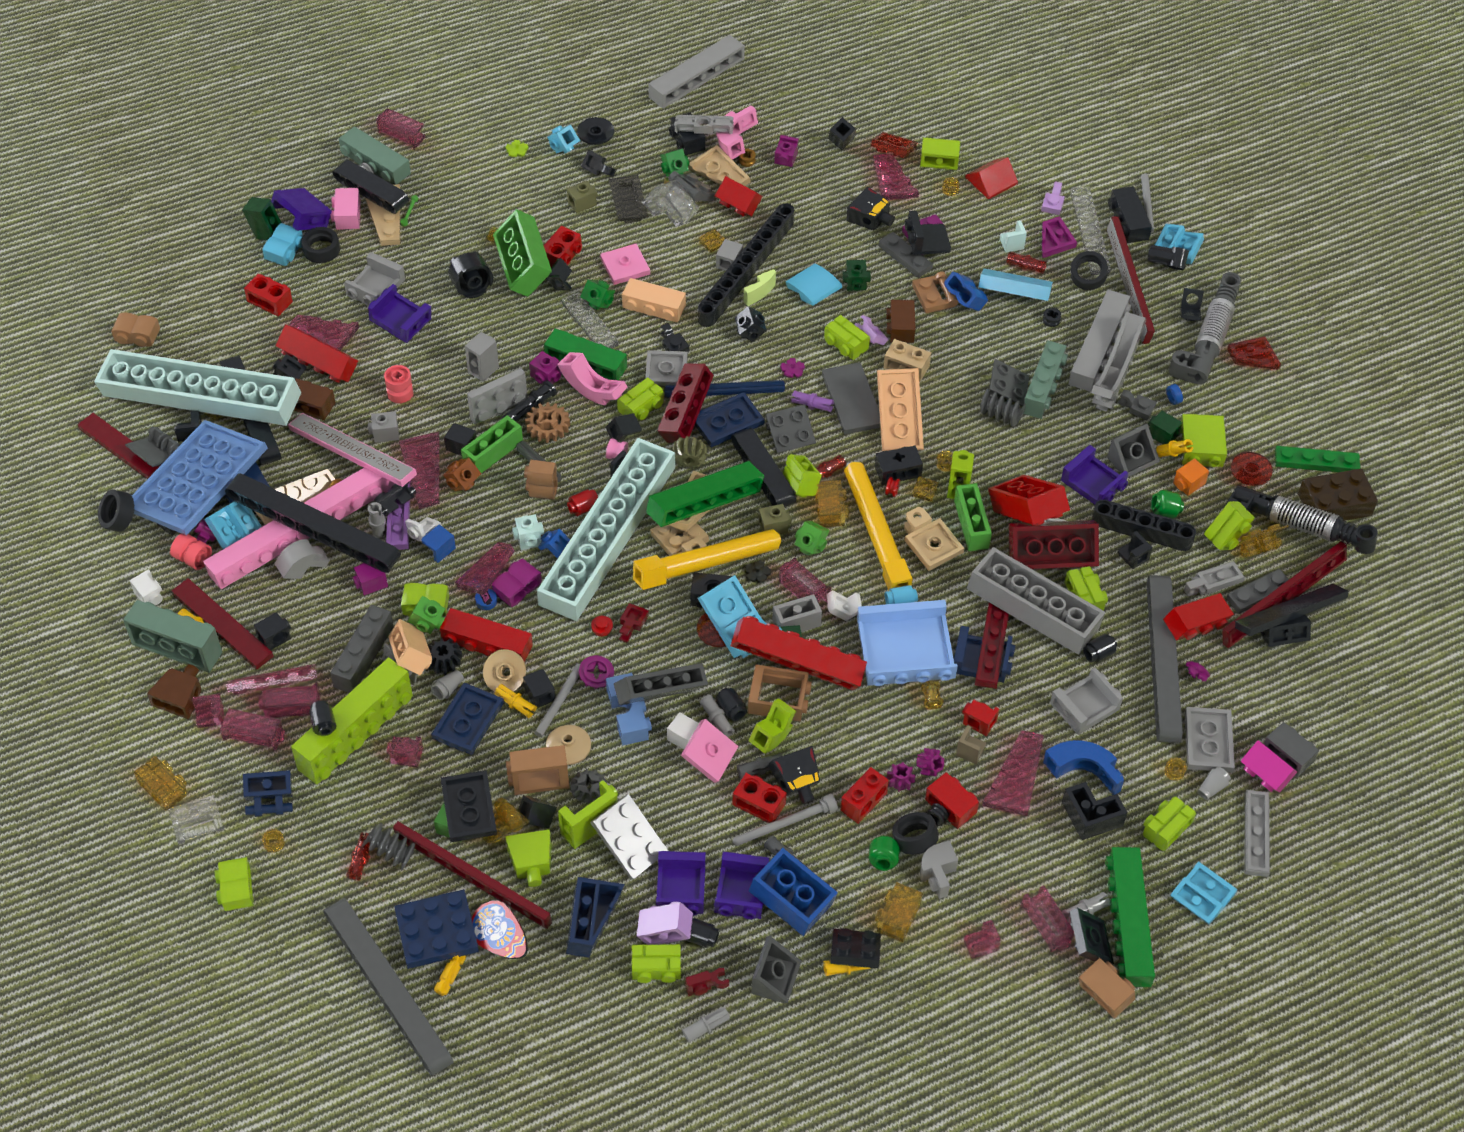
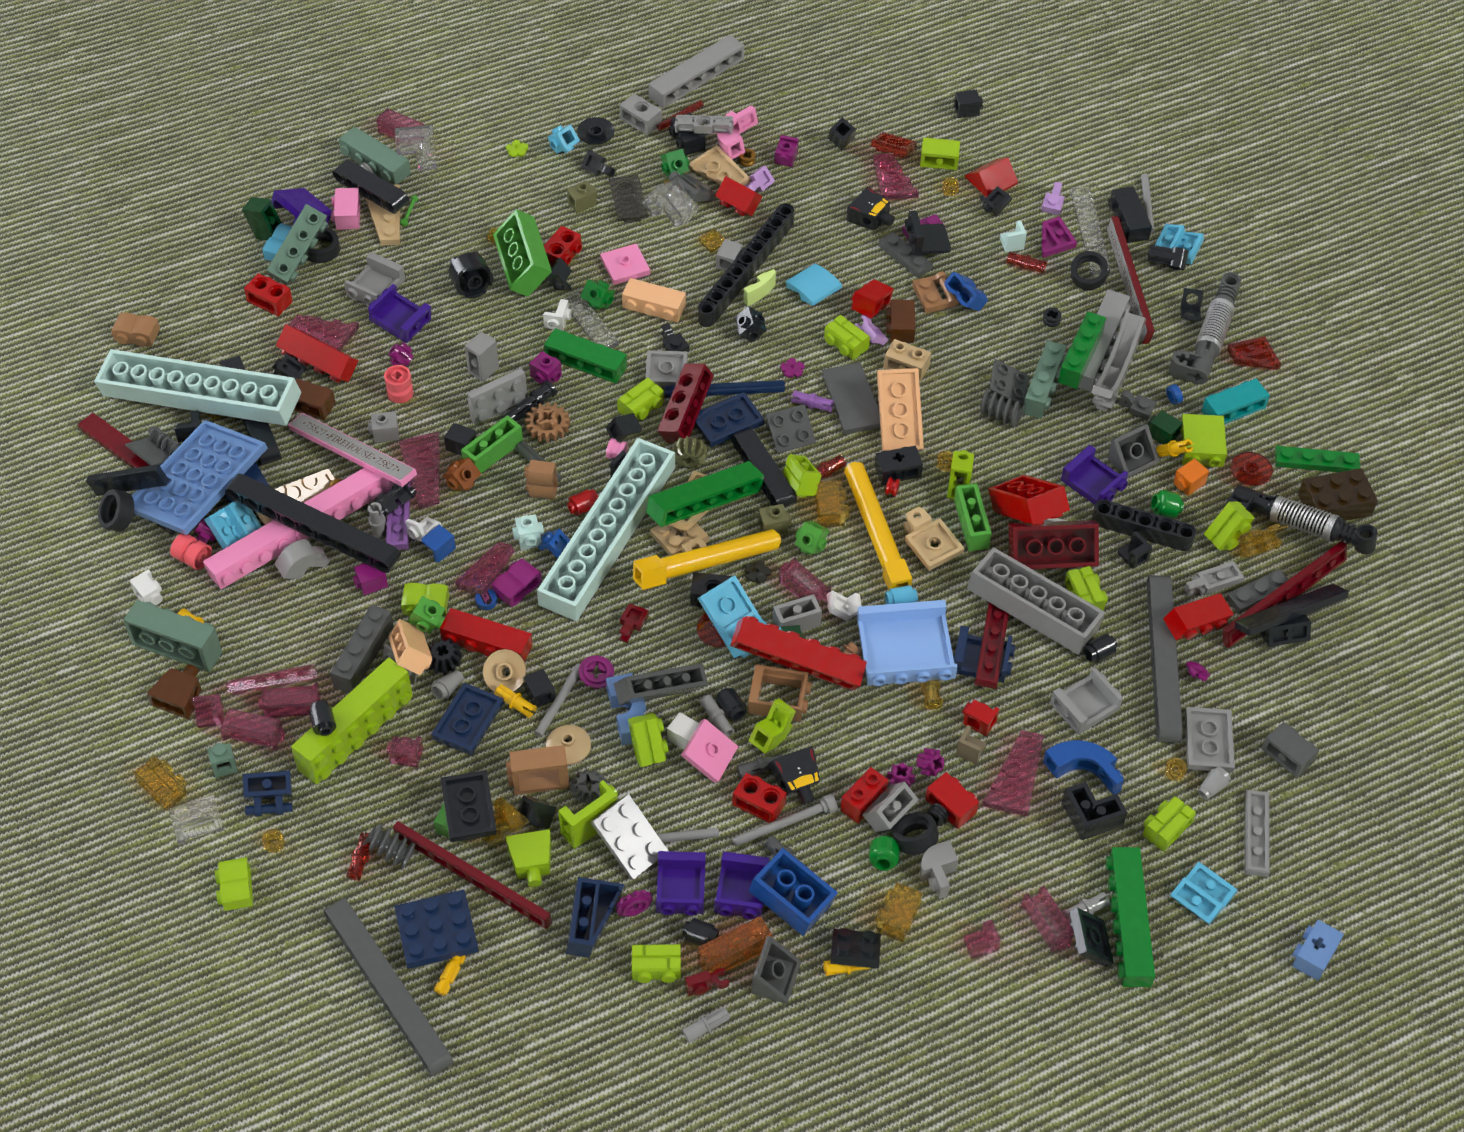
dark red tile [171,578,274,670] -> none
black brick [254,612,291,651] -> none
shield [471,901,528,959] -> none
bright pink arch [557,352,628,405] -> none
red plate [591,616,613,637] -> none
lavender brick [637,902,693,945] -> none
dark green brick [842,260,871,291] -> none
clear yellow tile [912,476,939,502] -> none
medium azure piece [979,269,1053,301] -> none
medium nougat brick [1079,958,1135,1019] -> none
dark pink brick [1241,740,1297,793] -> none
none -> black plate [86,464,169,496]
none -> sand green brick [207,743,238,778]
none -> sand green brick [266,204,328,286]
none -> magenta gear [388,342,413,367]
none -> clear brick [395,125,437,171]
none -> white bracket [543,299,572,331]
none -> magenta gear [616,890,653,917]
none -> light grey brick [619,94,662,136]
none -> lime brick [627,713,669,767]
none -> clear red piece [656,100,704,131]
none -> light grey piece [657,828,719,842]
none -> clear orange brick [697,916,772,973]
none -> lavender plate [745,165,775,192]
none -> medium nougat plate [842,642,862,657]
none -> red brick [851,279,894,319]
none -> light grey brick [862,782,919,832]
none -> black brick [954,89,983,118]
none -> black bracket [980,186,1013,216]
none -> green brick [1058,311,1107,389]
none -> teal brick [1201,378,1270,424]
none -> medium blue brick [1292,920,1344,981]

